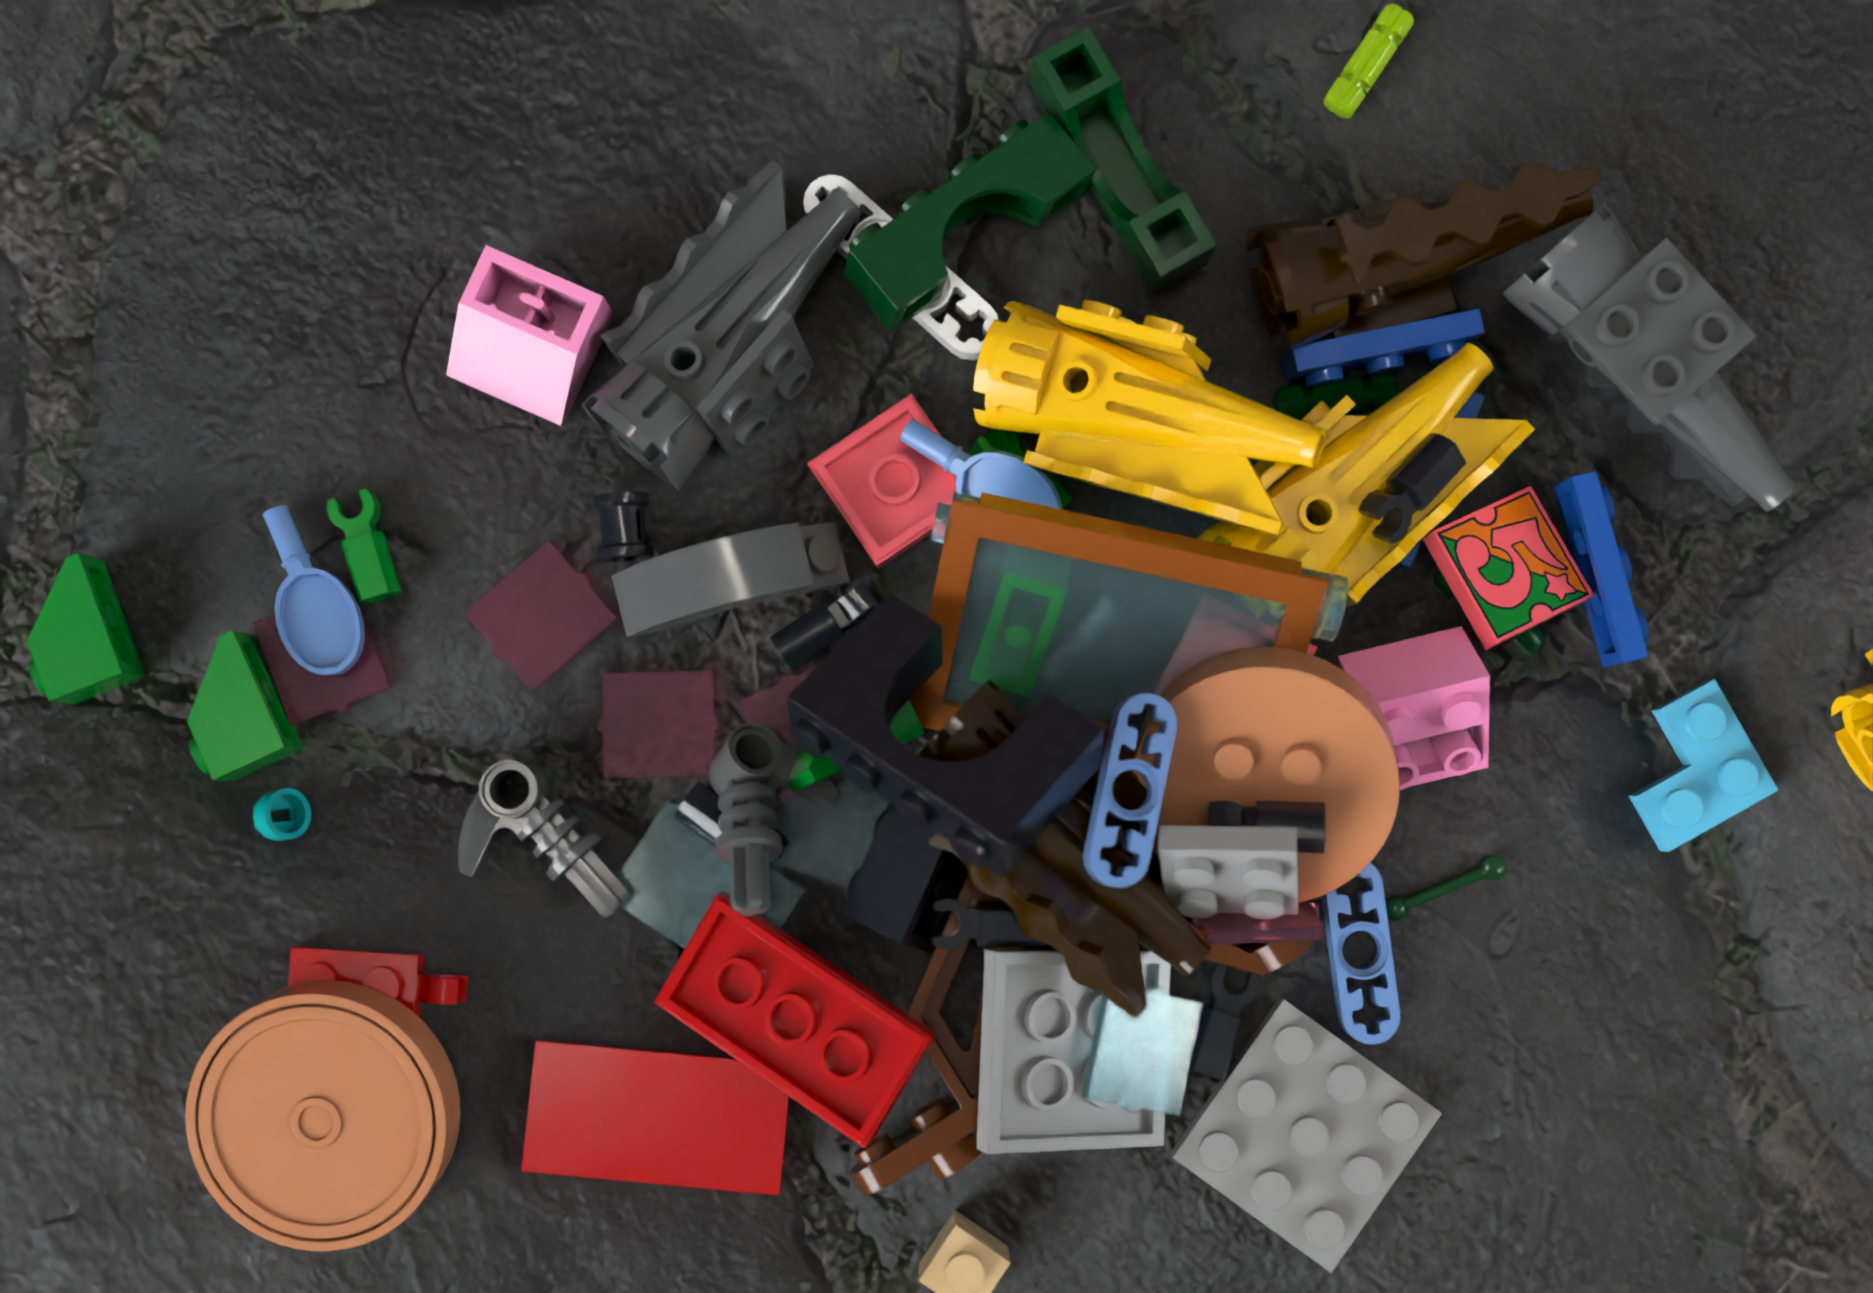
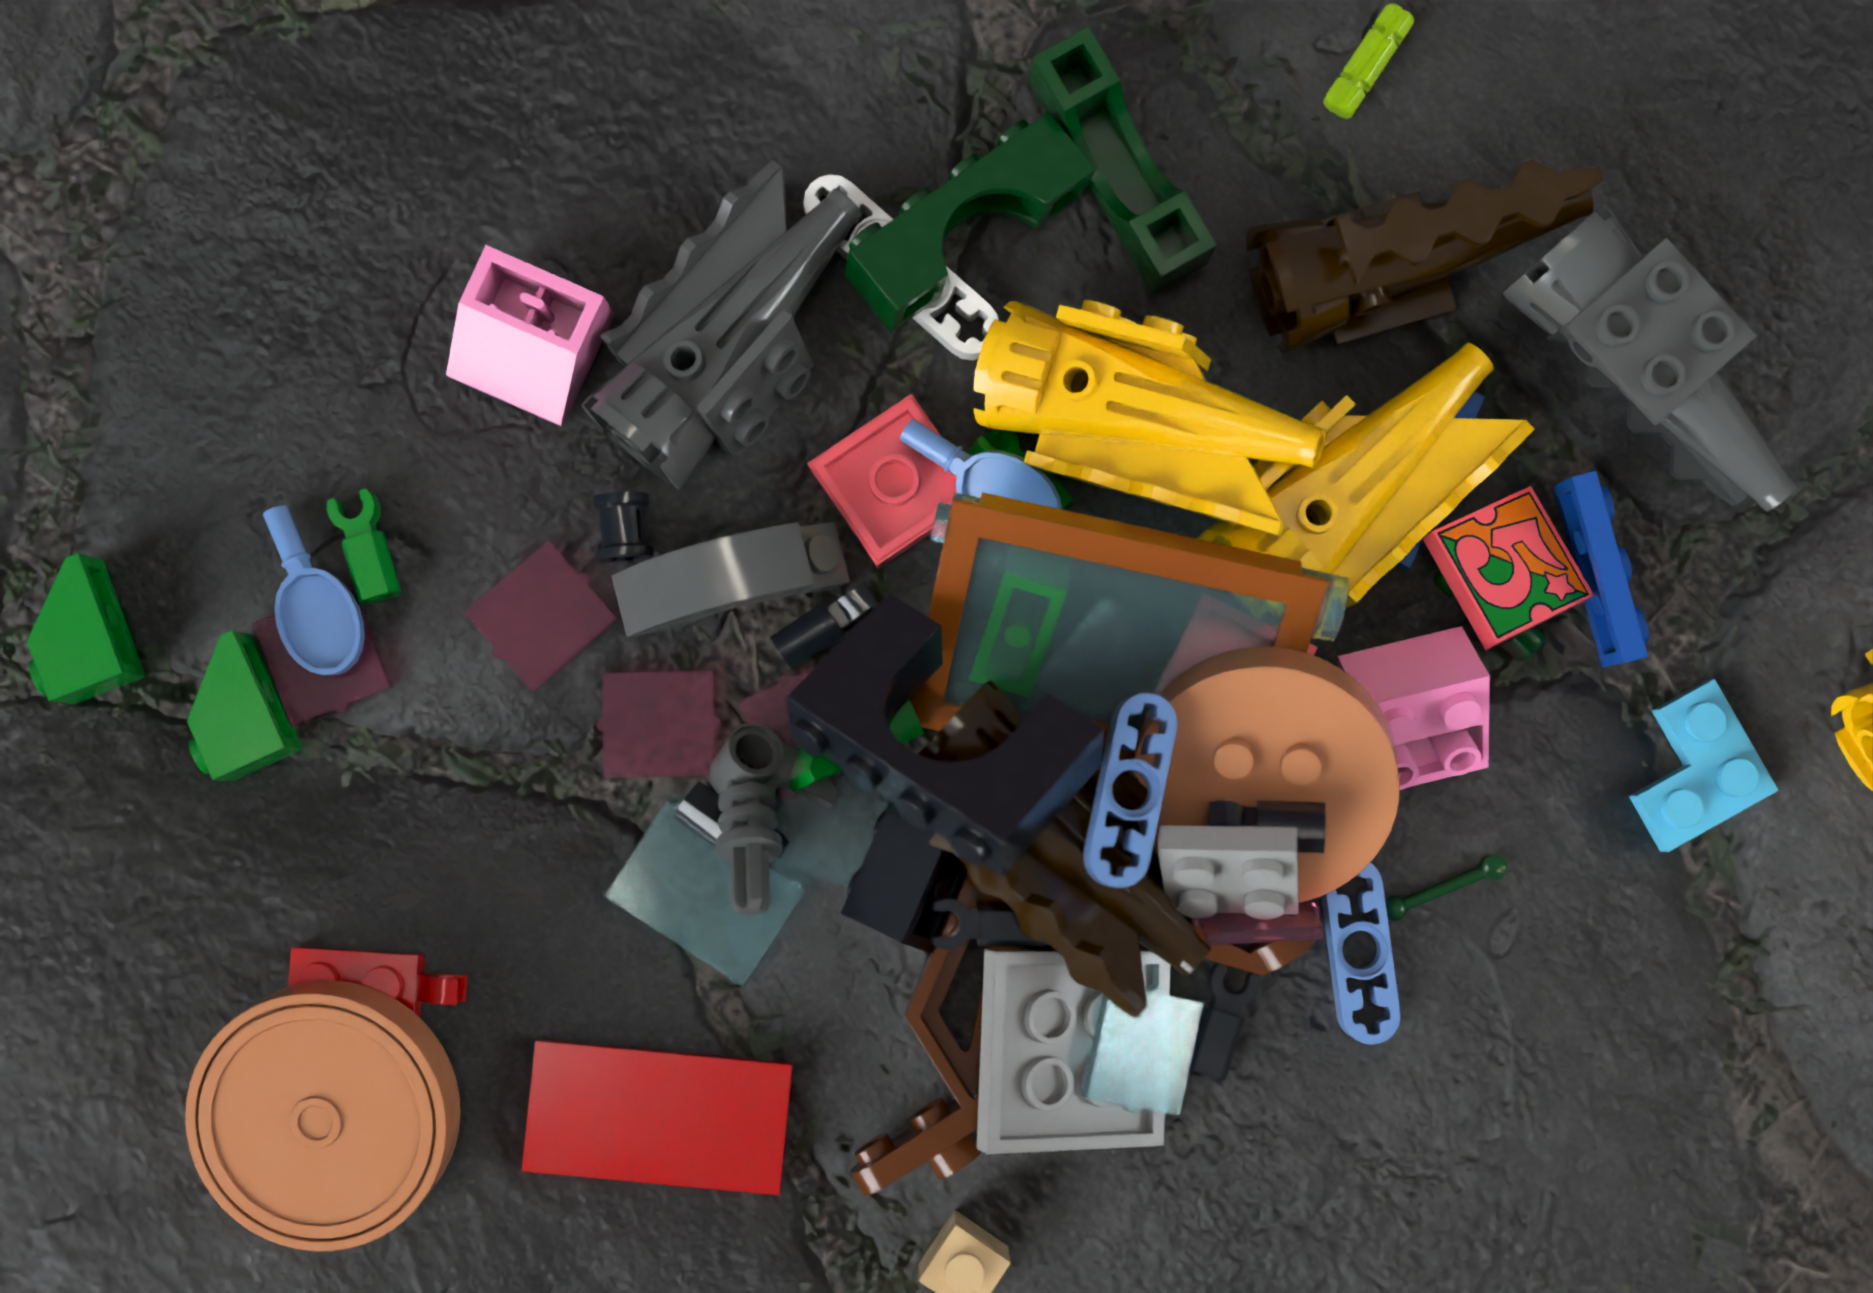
teal hinge [253,788,311,841] -> none
dark grey piece [458,760,631,917] -> none
red tile [654,892,937,1149] -> none
light grey plate [1170,997,1442,1273] -> none
dark green axle [1273,373,1399,420] -> none
blue plate [1281,309,1485,388] -> none
black bar [1358,433,1466,544] -> none

